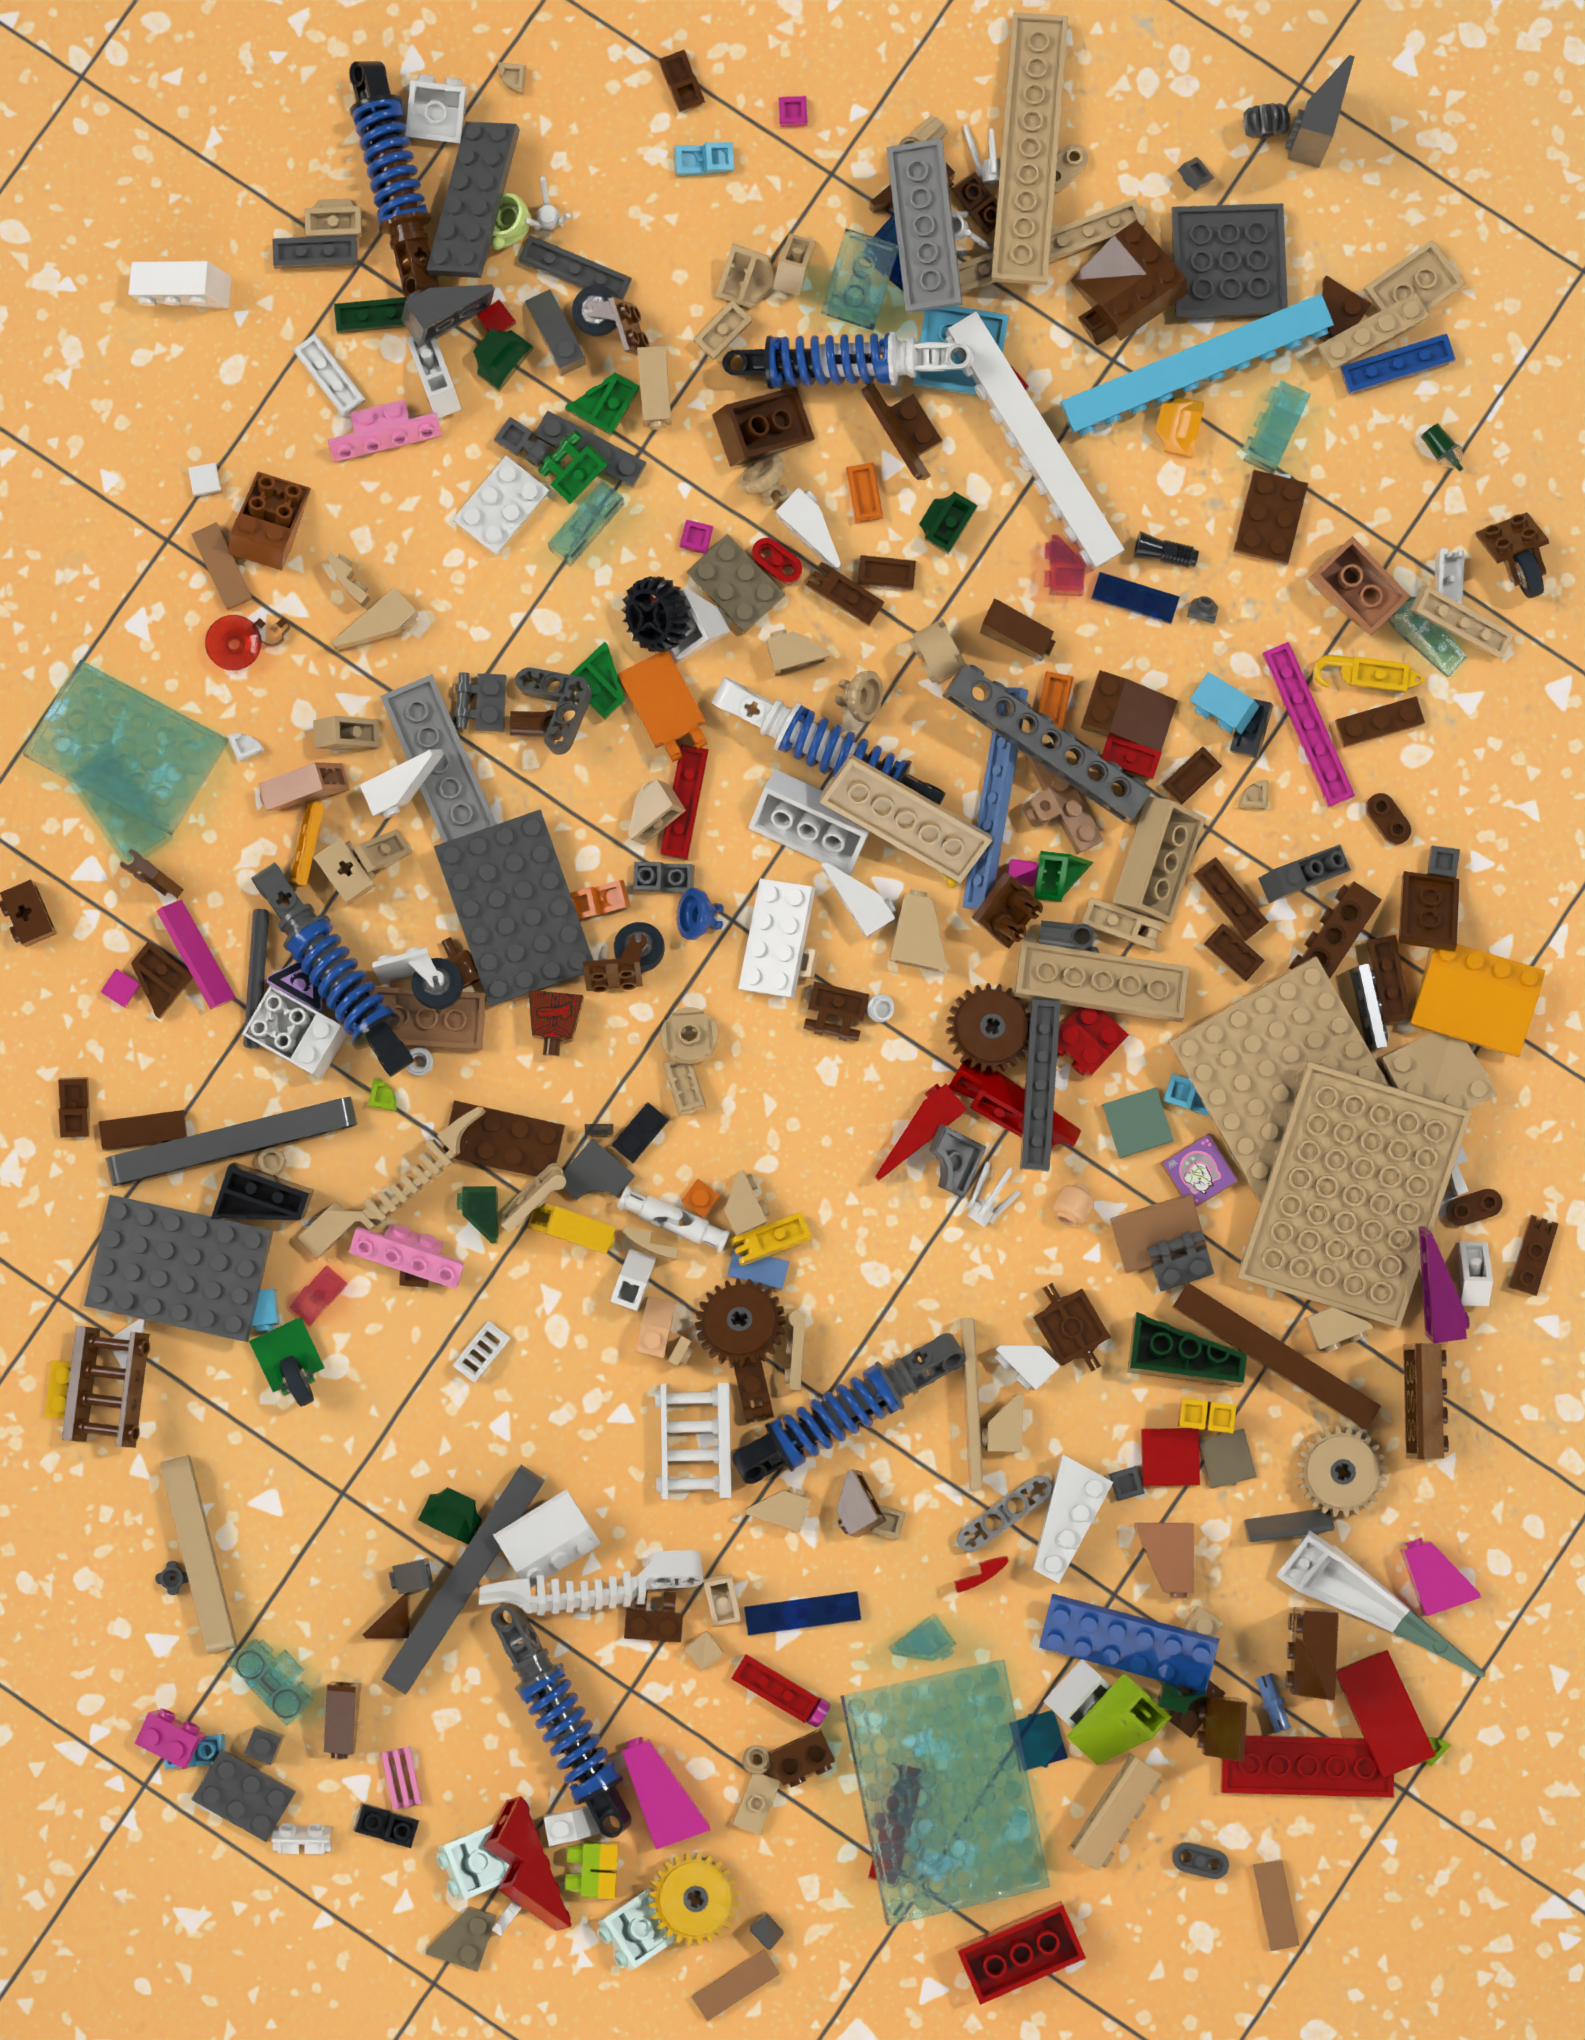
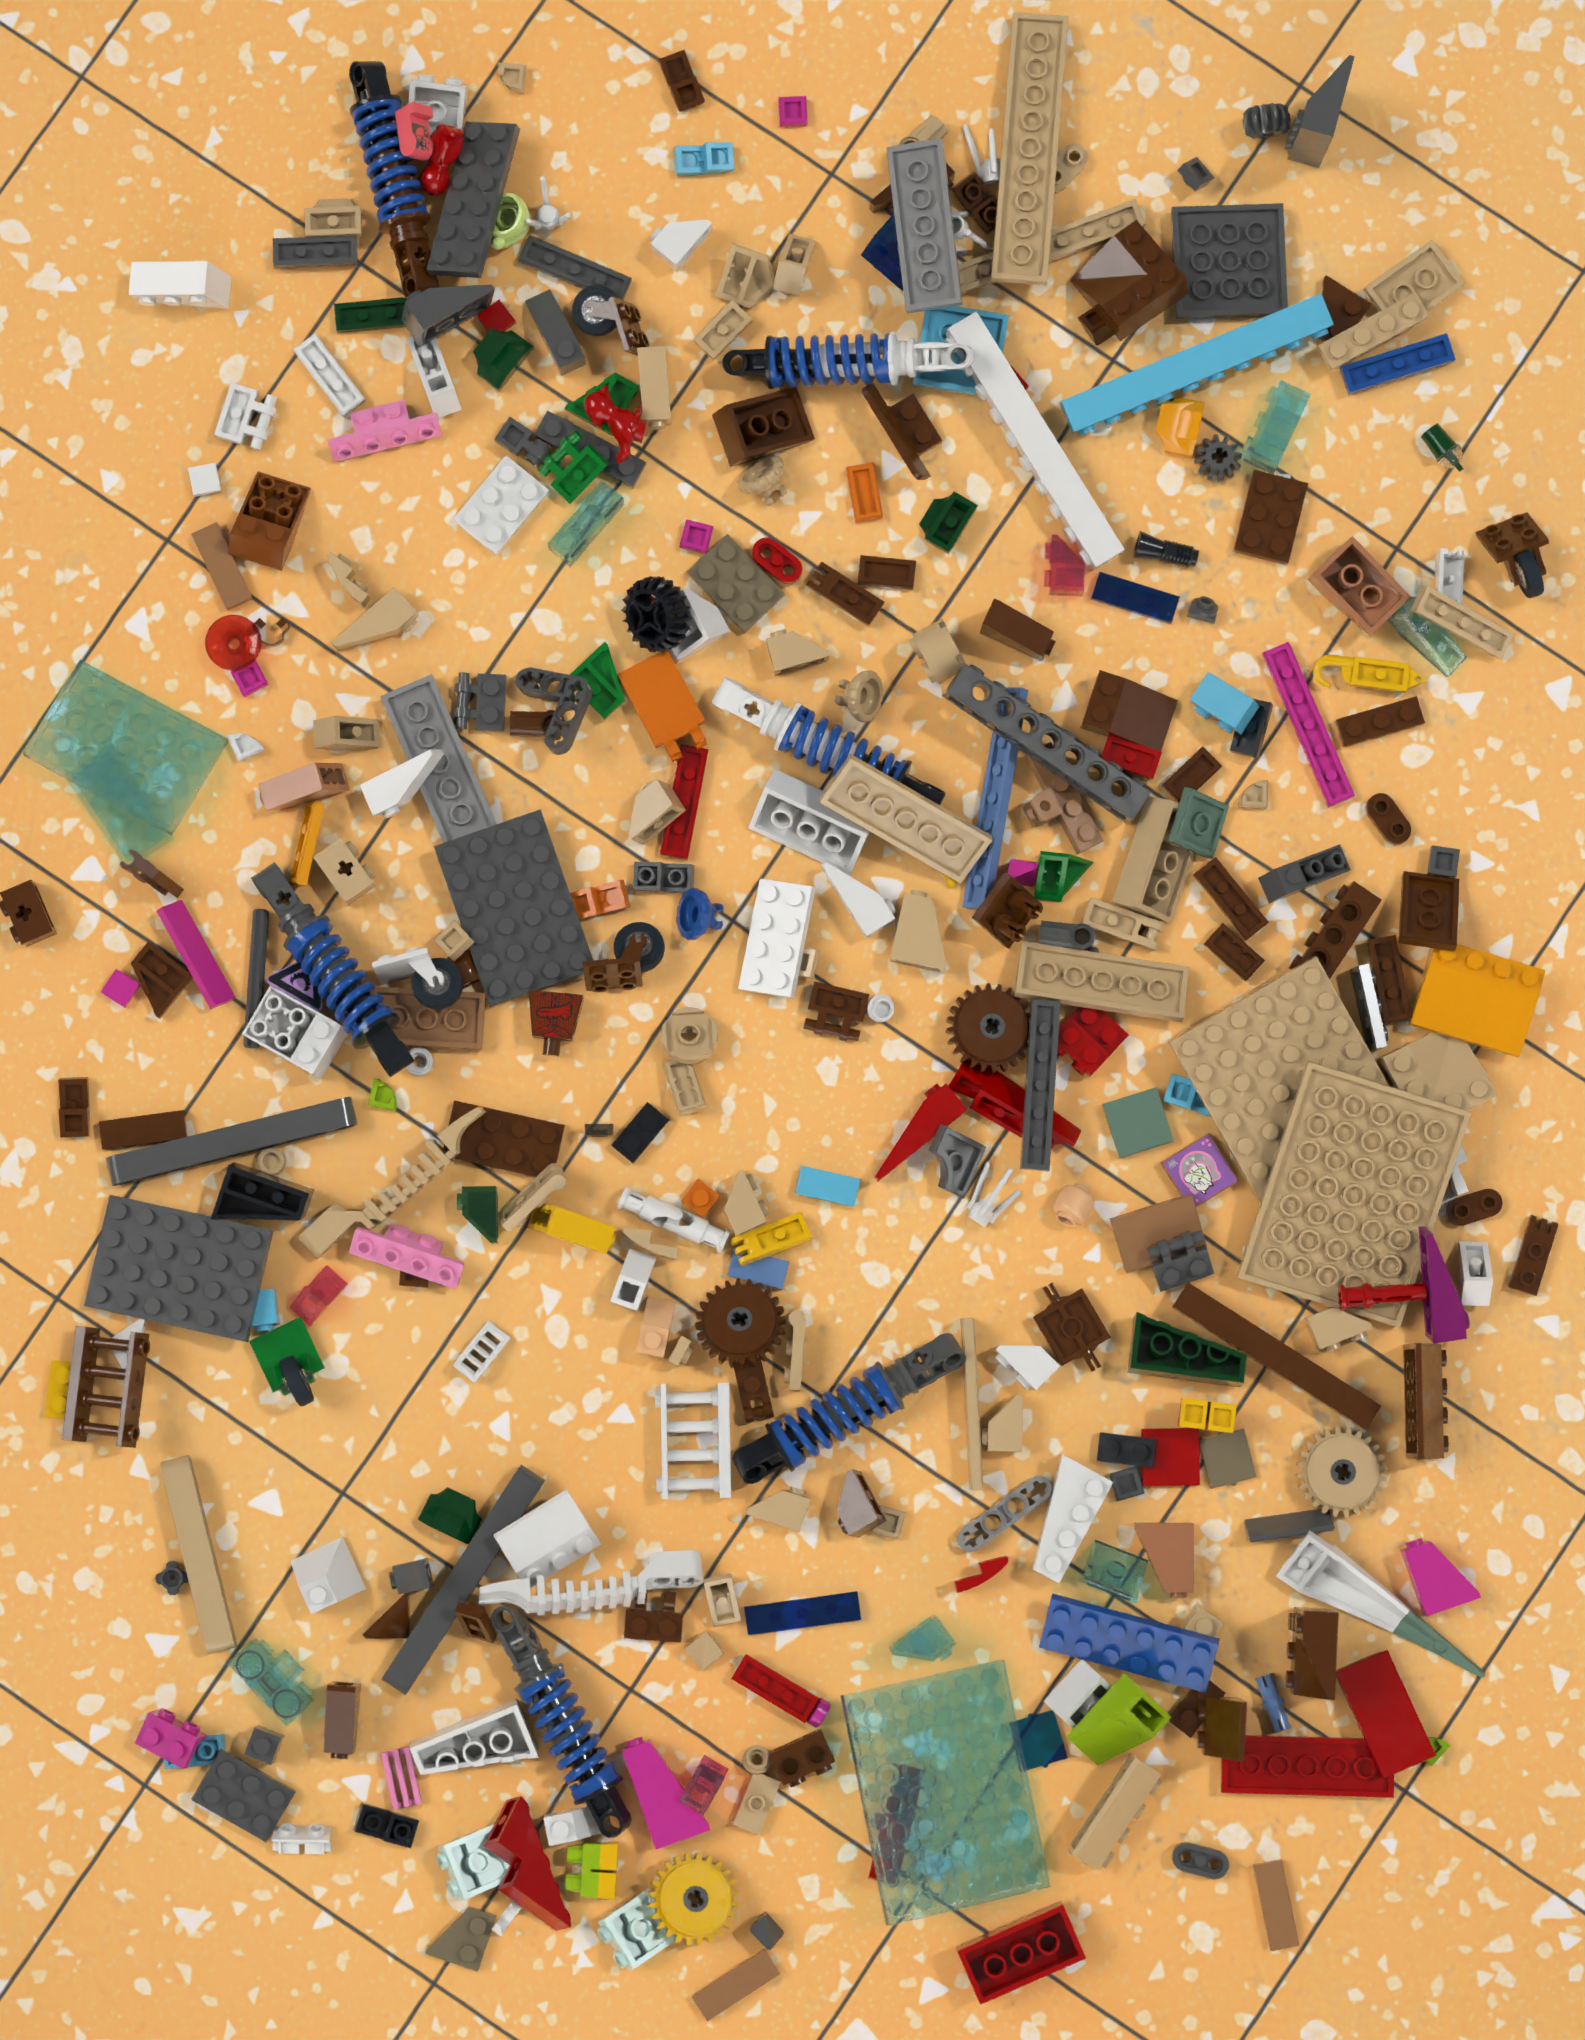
tan slope [354,829,412,875] -> none
dark grey tile [563,1139,635,1200] -> none
white slope [775,487,841,572] -> none
clear light blue slope [820,228,900,331] -> none
orange tile [1037,671,1074,730] -> none
dark green slope [1158,1680,1206,1714] -> none
none -> white plate [214,382,277,451]
none -> dark pink tile [230,659,269,698]
none -> white slope [291,1537,367,1614]
none -> coral leg [395,102,433,161]
none -> white wedge [410,1698,539,1775]
none -> red animal [420,124,464,196]
none -> tan plate [434,920,474,961]
none -> reddish brown plate [455,1601,497,1644]
none -> red animal [584,385,647,463]
none -> white slope [650,219,712,272]
none -> clear pink slope [679,1755,729,1815]
none -> medium azure slope [795,1166,860,1207]
none -> clear light blue slope [1079,1540,1148,1604]
none -> black plate [1097,1432,1158,1468]
none -> sand green tile [1168,787,1229,859]
none -> dark grey gear [1194,434,1242,483]
none -> red pin [1338,1282,1427,1310]

